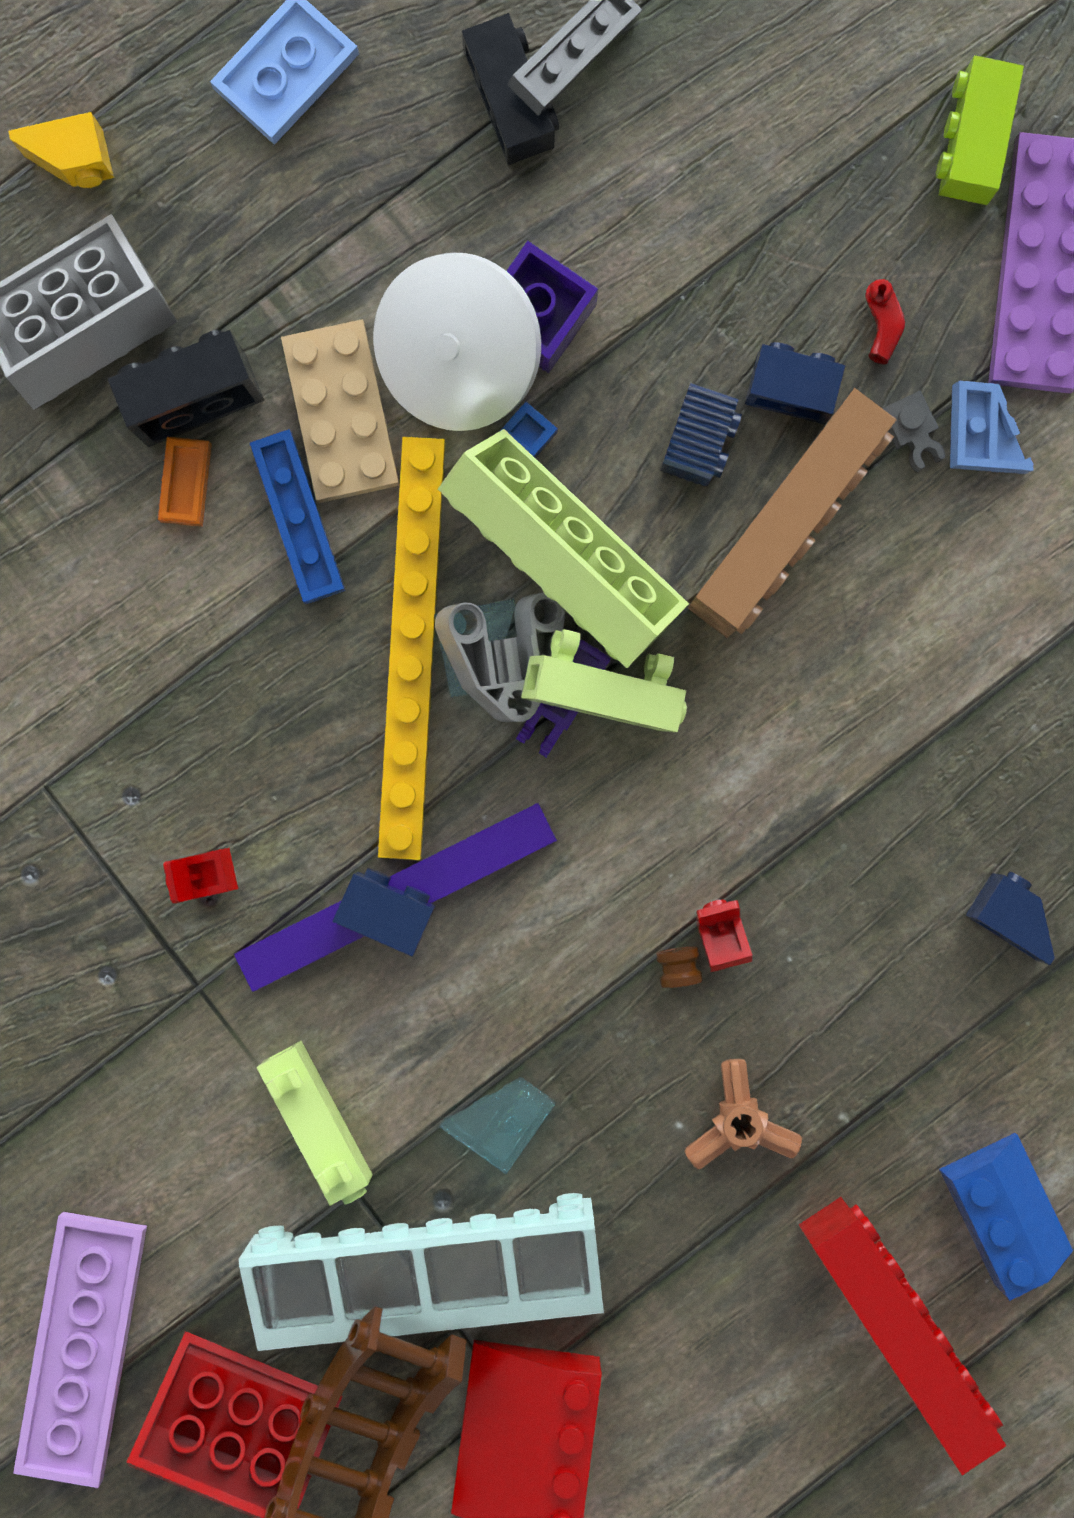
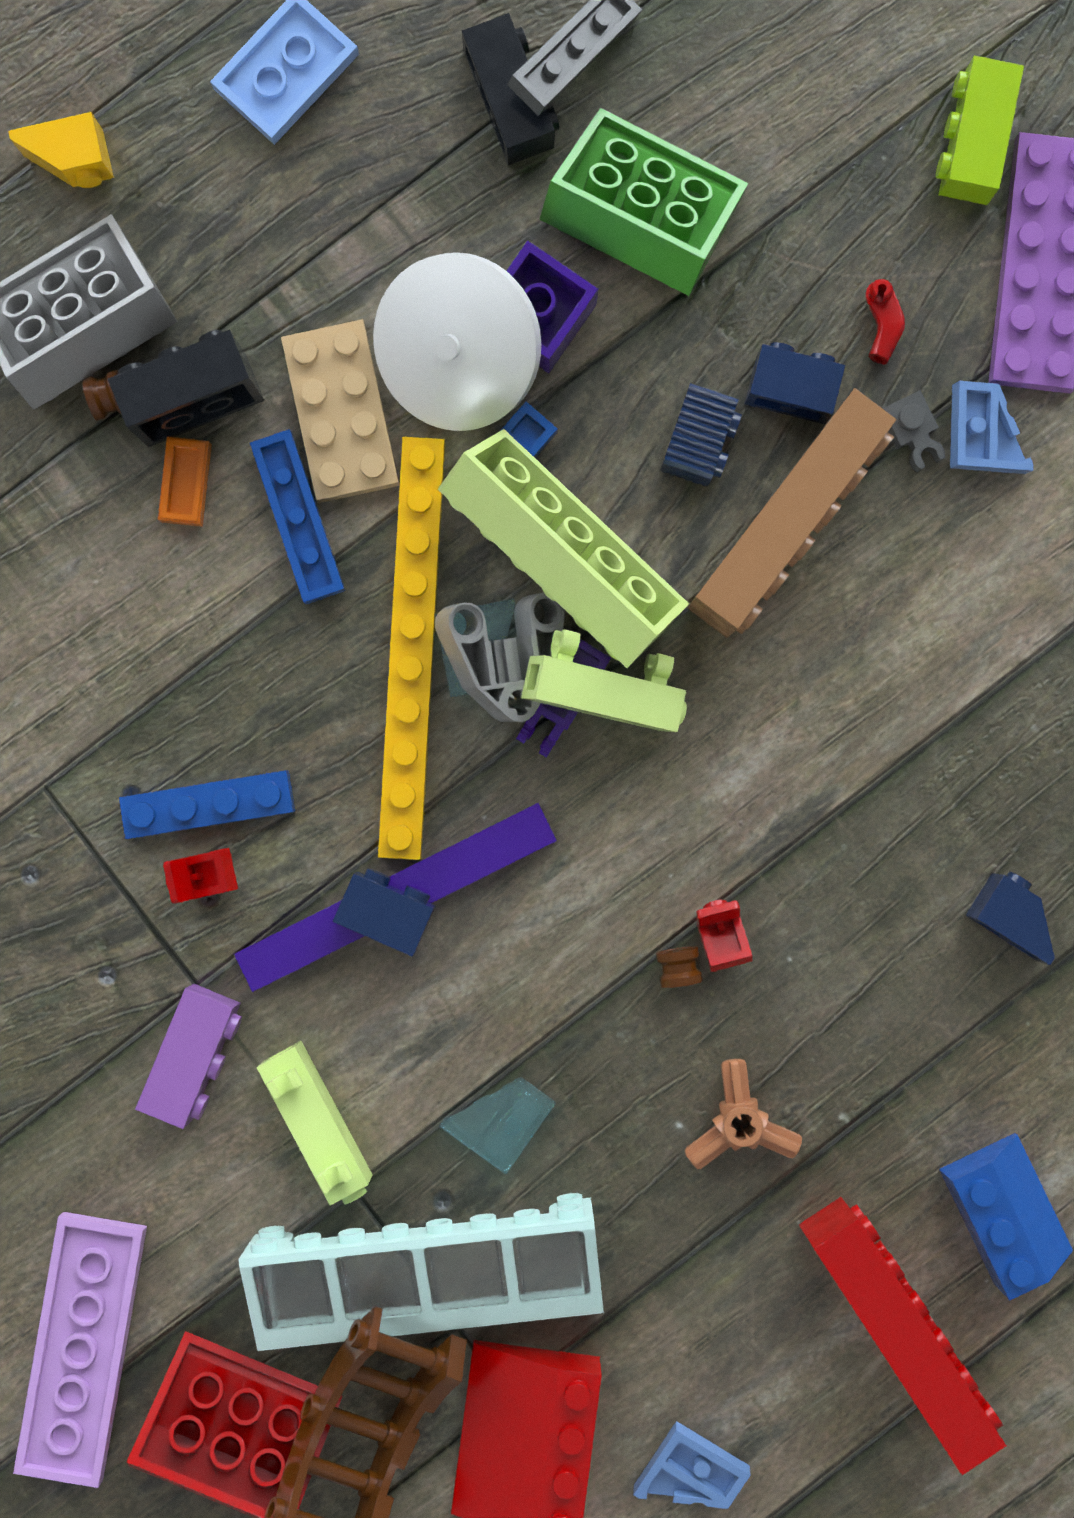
none -> reddish brown wheel [82,370,121,420]
none -> blue plate [119,770,295,839]
none -> medium lavender brick [135,984,242,1129]
none -> bright green slope [539,108,748,296]
none -> medium blue wing [633,1421,751,1509]

